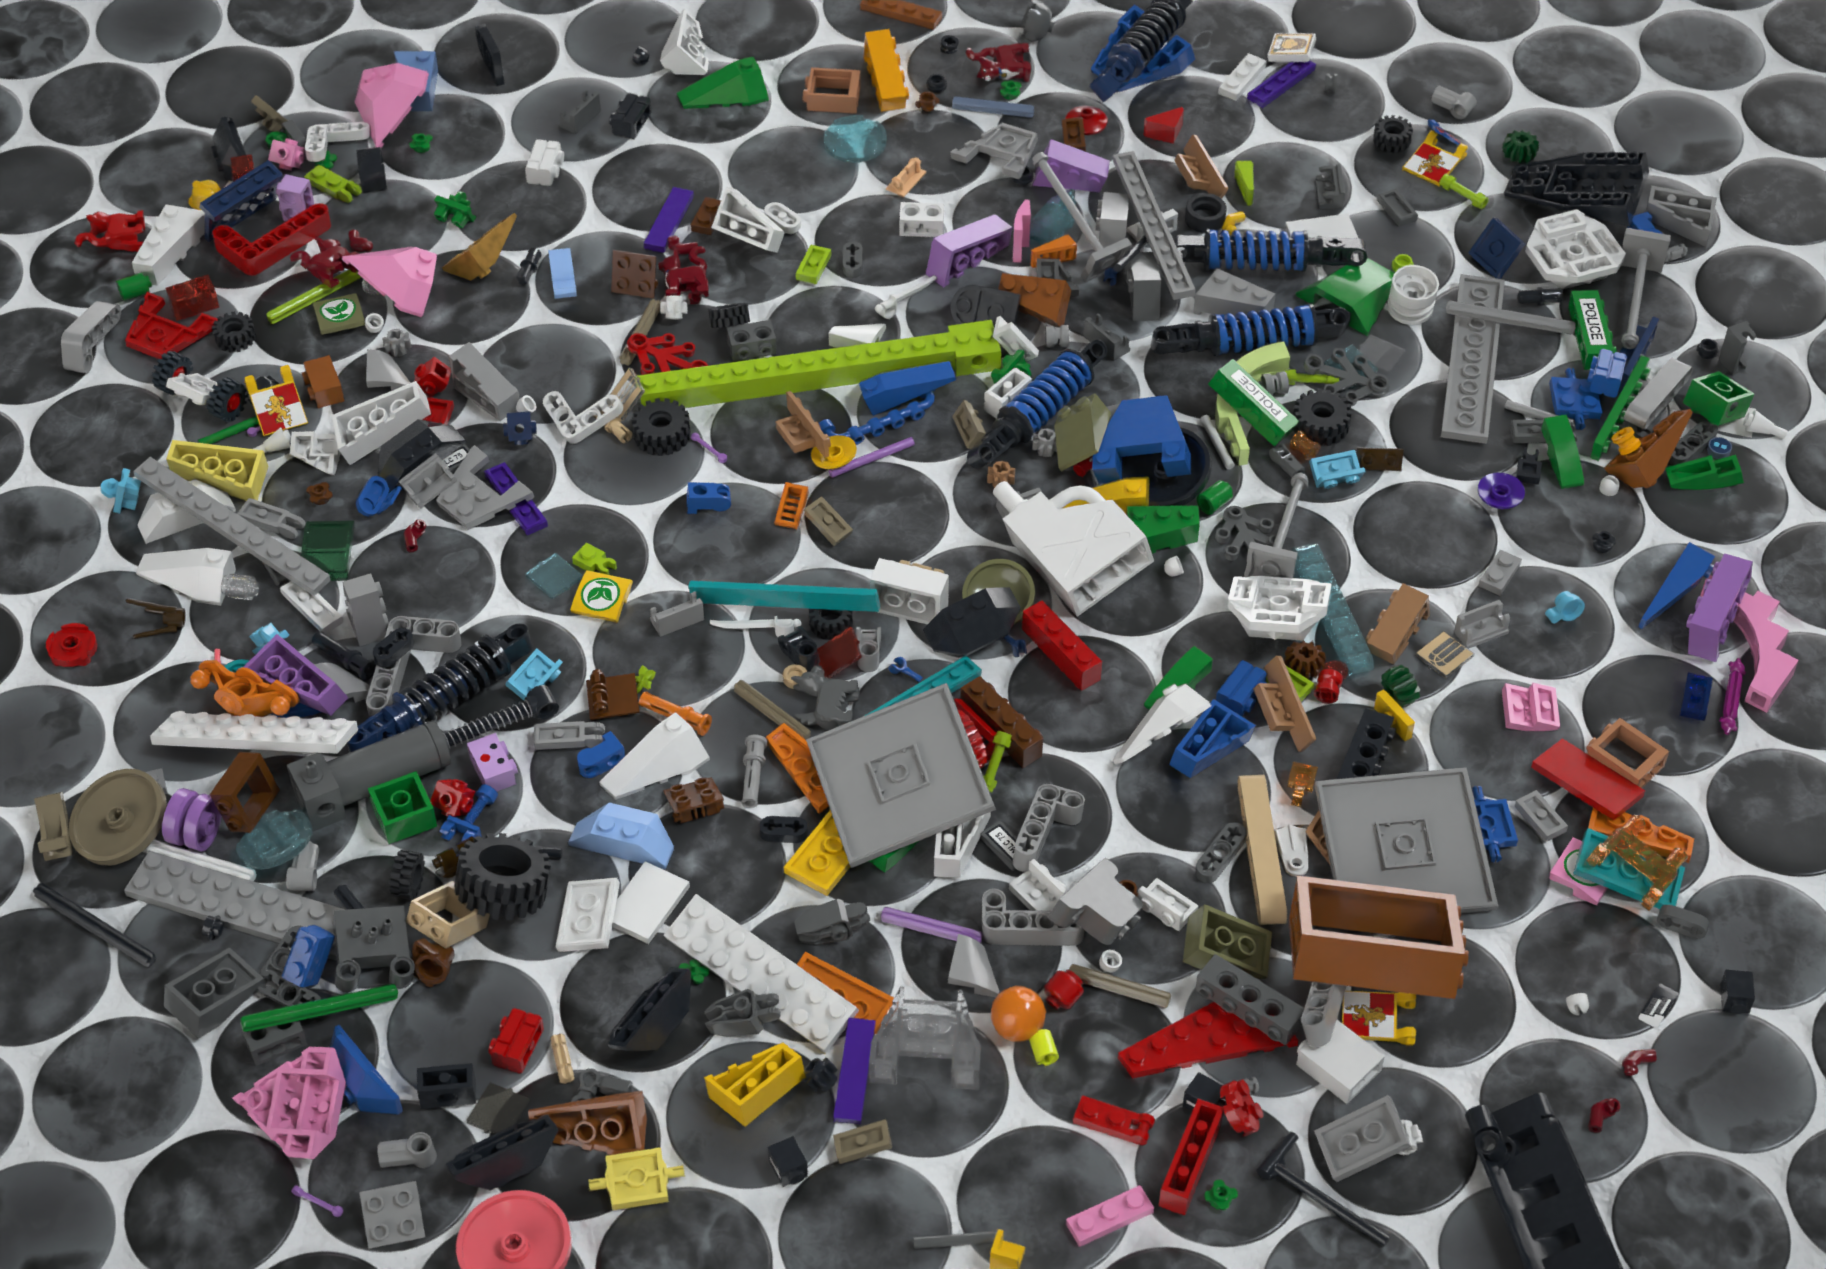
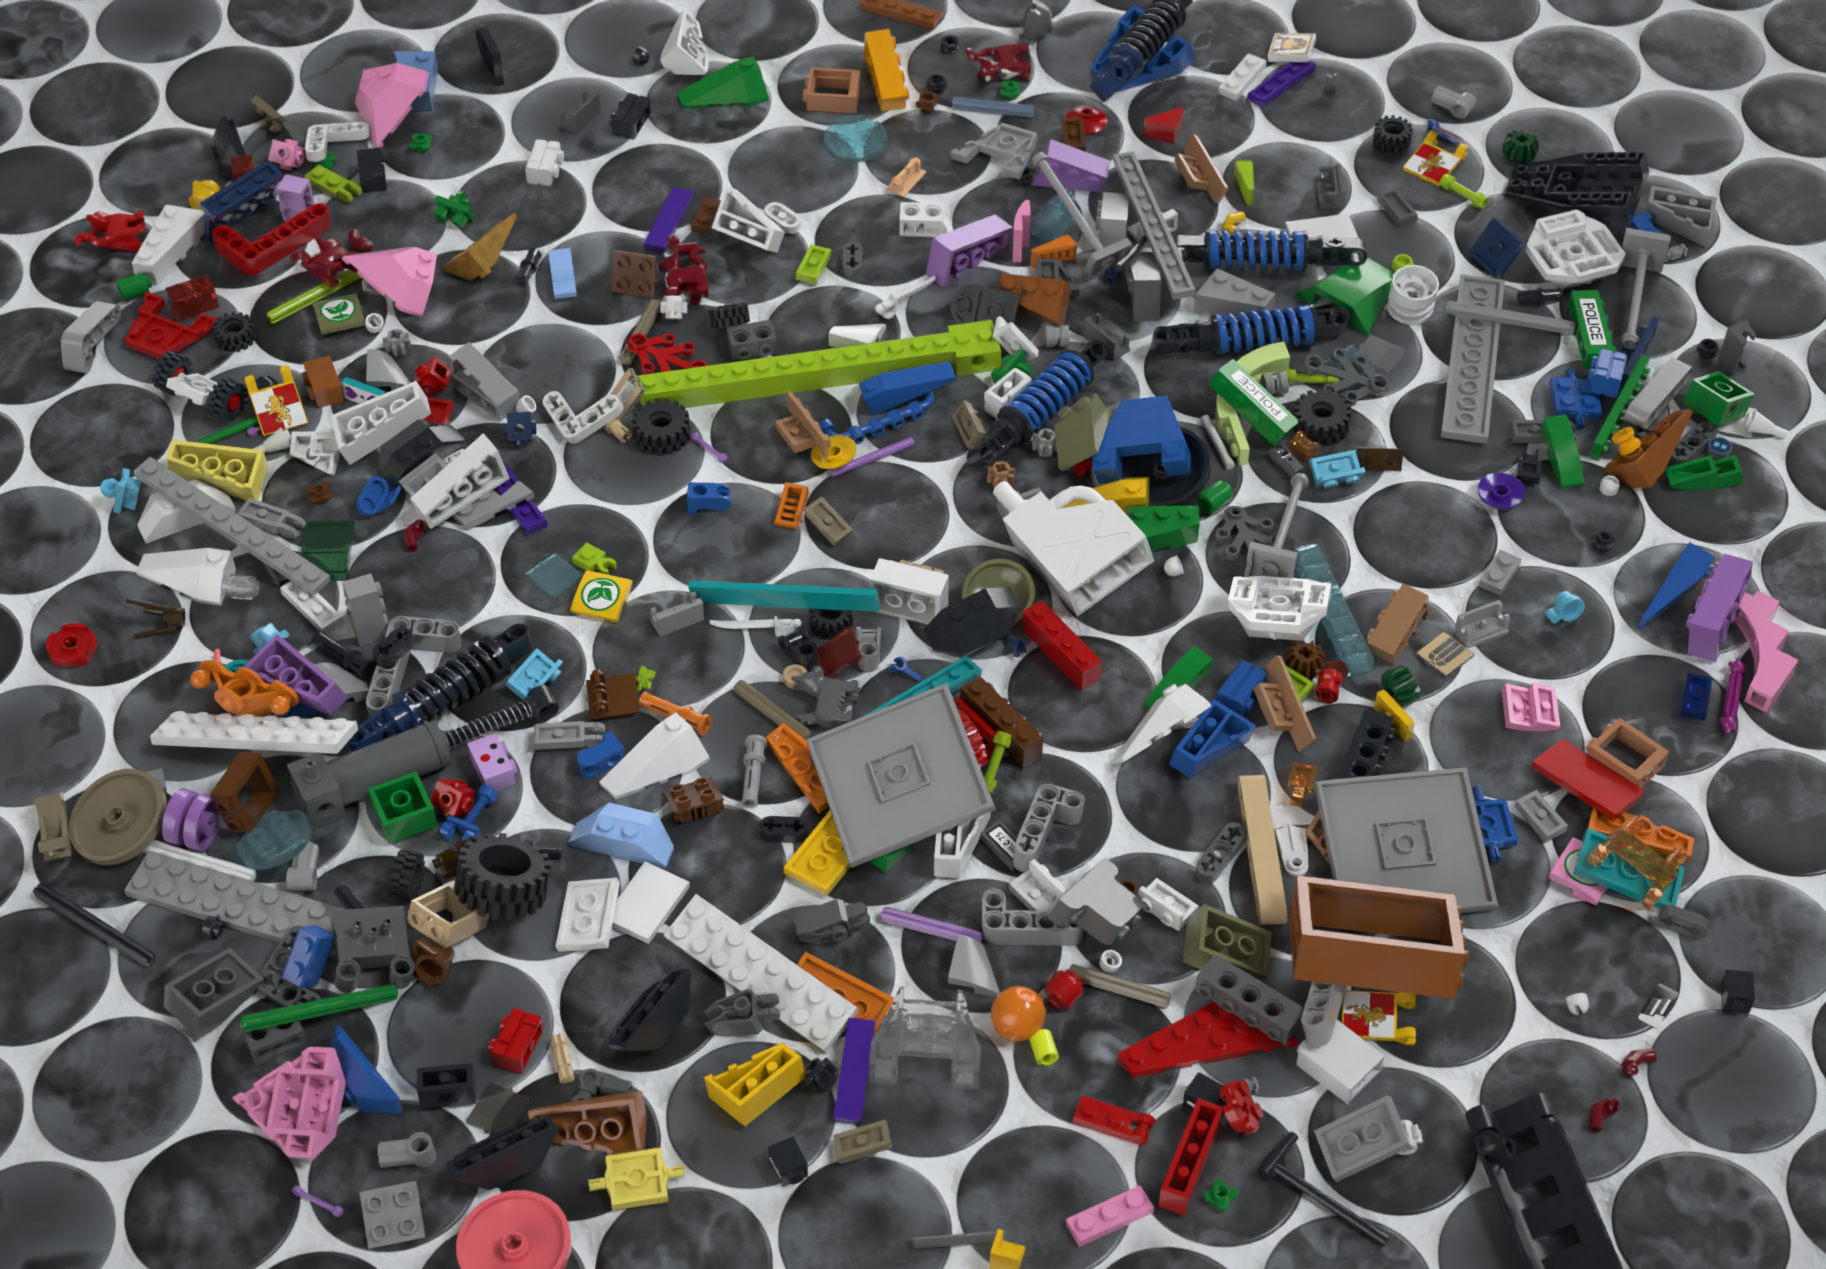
green tile [266,131,287,149] -> none
green plant [679,959,709,984] -> none
black tyre [1185,193,1227,233] -> none
light grey bar [1505,400,1574,423] -> none
none -> tile [341,377,385,404]
none -> white wedge [410,433,510,529]

